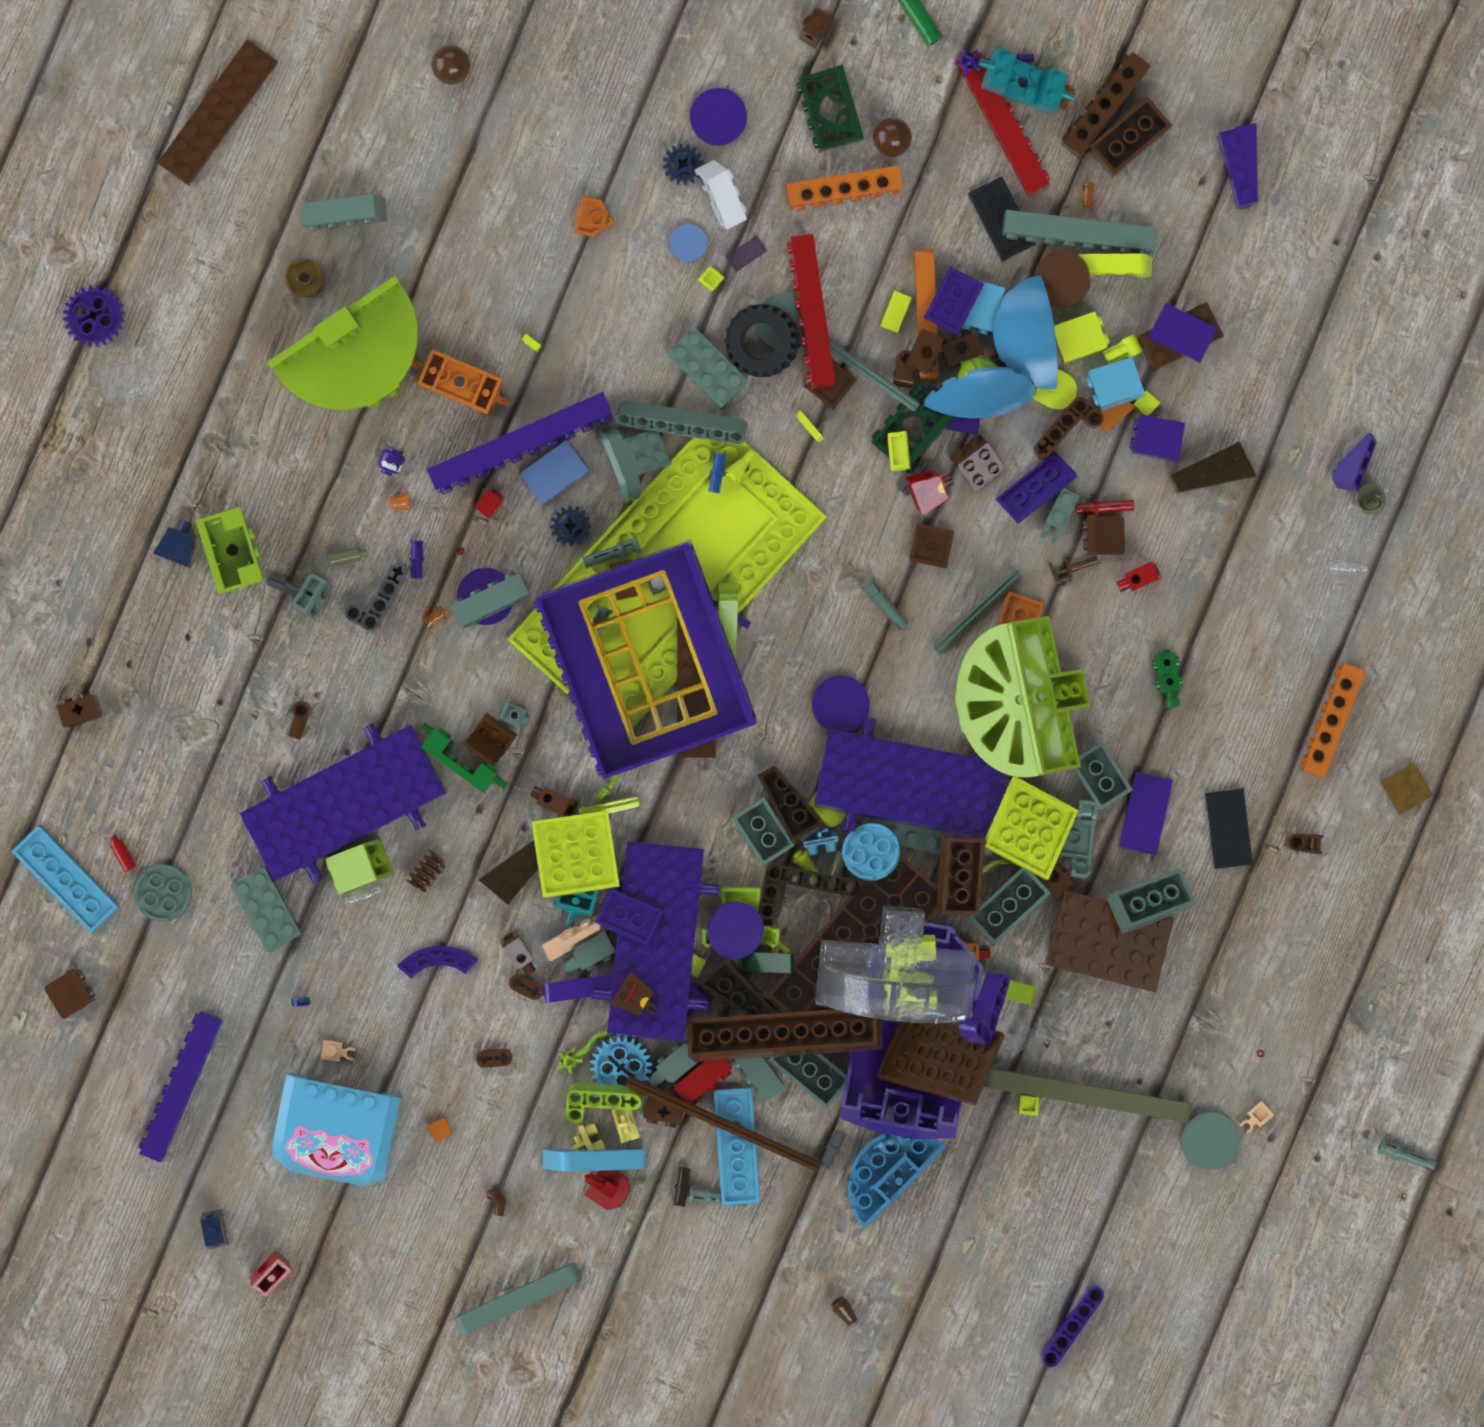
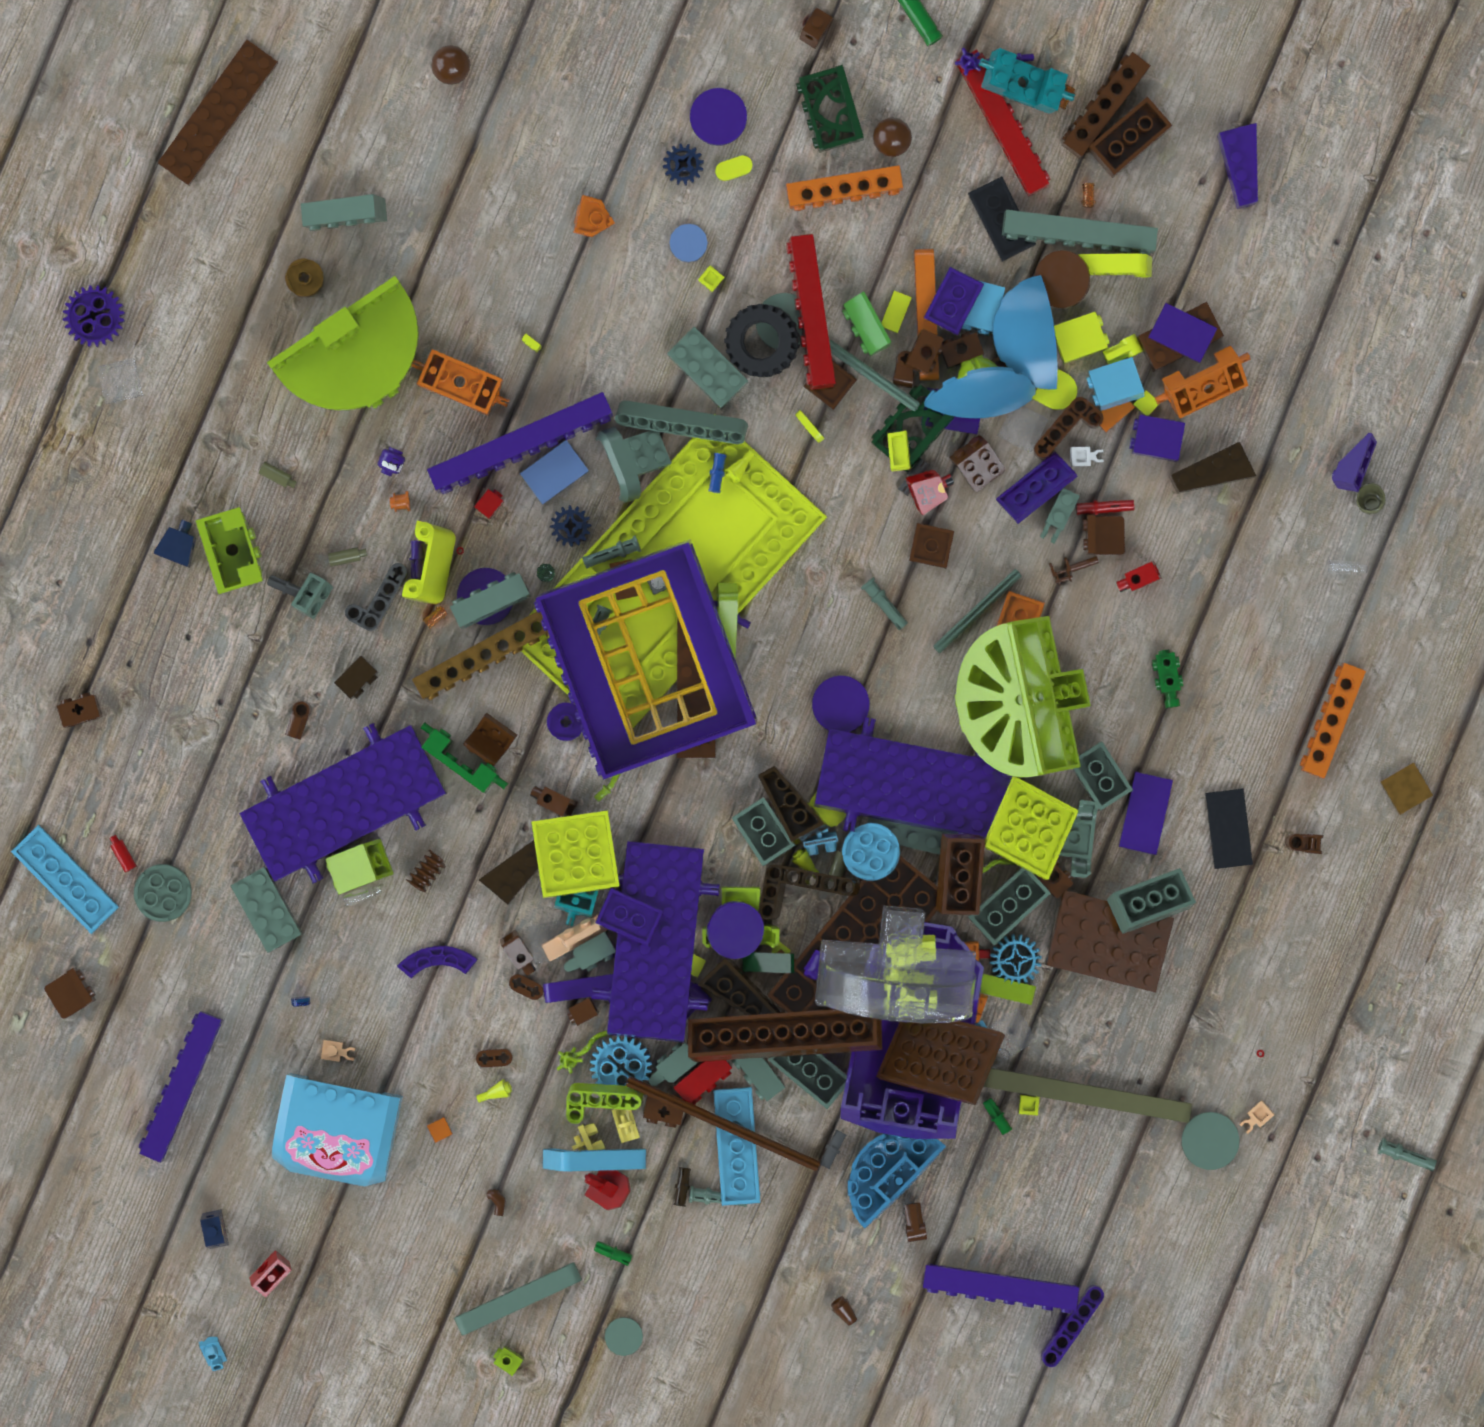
sand green brick [499,701,530,728] -> none
neon yellow axle [578,796,640,815] -> none
reddish brown torso [611,972,660,1017] -> none
white wedge [694,160,747,229] -> none
clear purple tile [725,235,768,272] -> none
dark purple beam [959,972,1010,1045] -> none
none -> medium azure hips [199,1337,227,1371]
none -> olive cylinder [259,461,297,489]
none -> dark brown brick [334,656,379,699]
none -> neon yellow windscreen [402,521,456,604]
none -> pearl gold brick [412,612,549,701]
none -> neon yellow cone [476,1079,512,1103]
none -> lime brick [493,1346,524,1376]
none -> clear green tile [537,564,555,582]
none -> dark purple plate [547,702,584,741]
none -> reddish brown brick [567,997,599,1026]
none -> green axle [594,1241,632,1266]
none -> sand green tile [605,1317,643,1356]
none -> neon yellow tile [715,155,753,181]
none -> dark purple cone [804,950,826,980]
none -> bright green slope [842,291,891,357]
none -> reddish brown piece [904,1202,927,1242]
none -> dark purple brick [923,1264,1080,1313]
none -> green axle [983,1098,1012,1135]
none -> medium azure gear [990,934,1042,985]
none -> white plate [1070,447,1104,467]
none -> orange brick [1154,346,1251,419]

